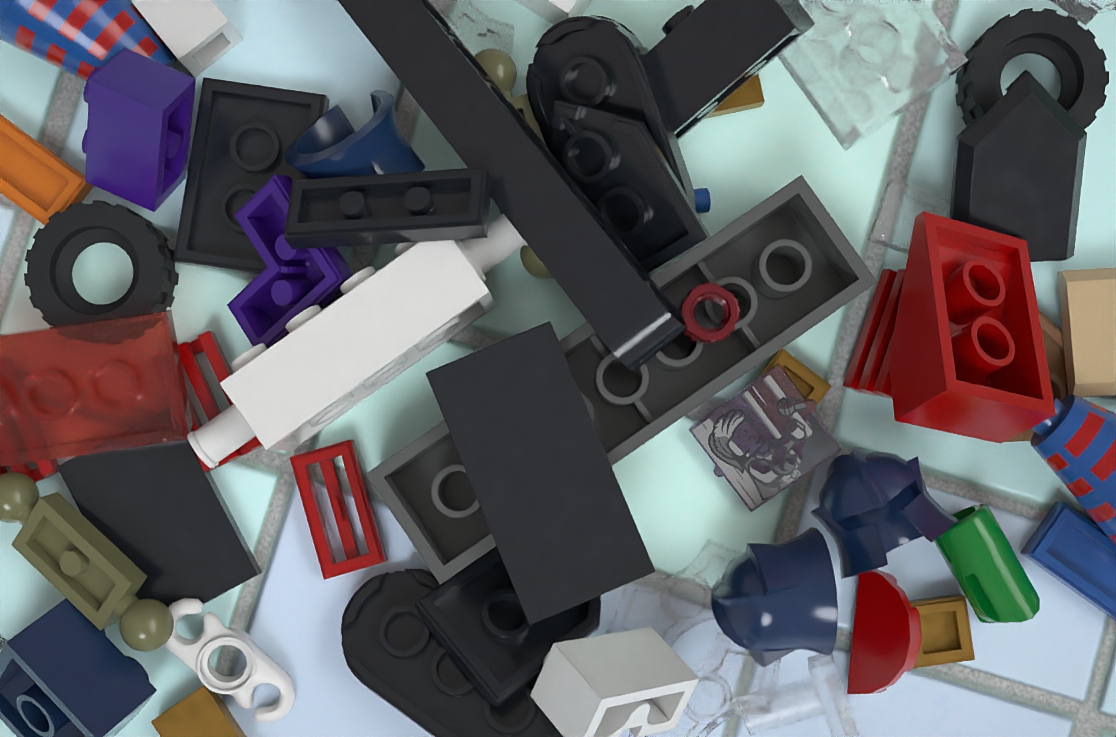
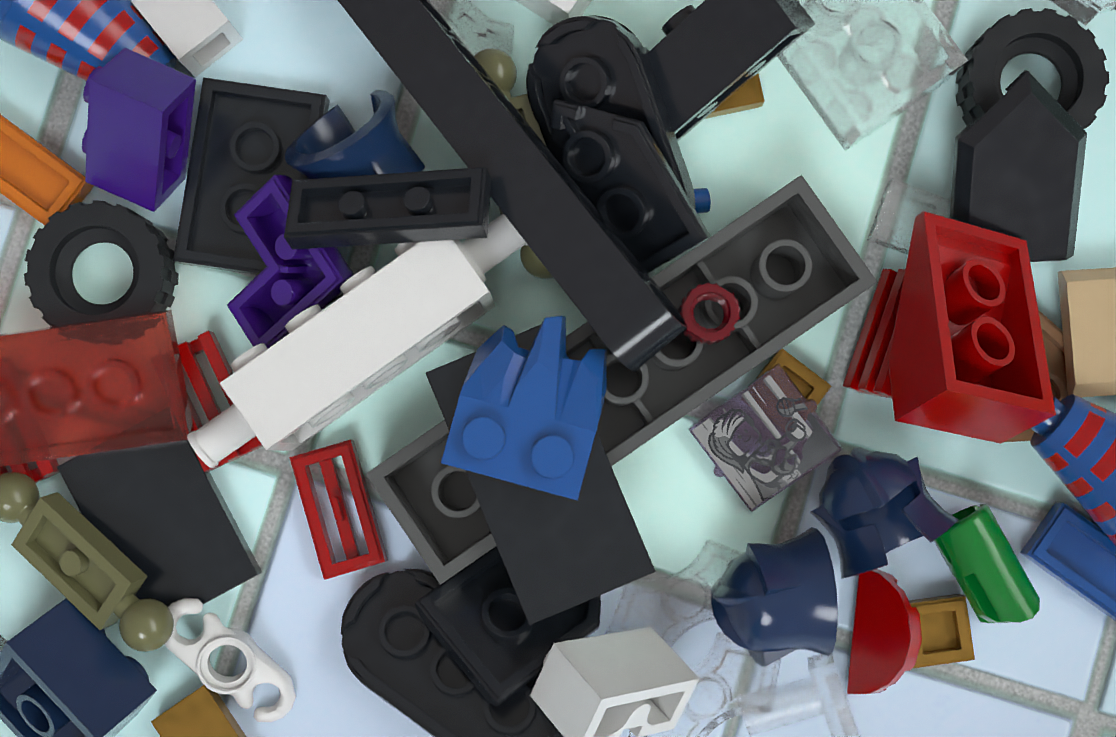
none -> blue plate [441,316,607,501]

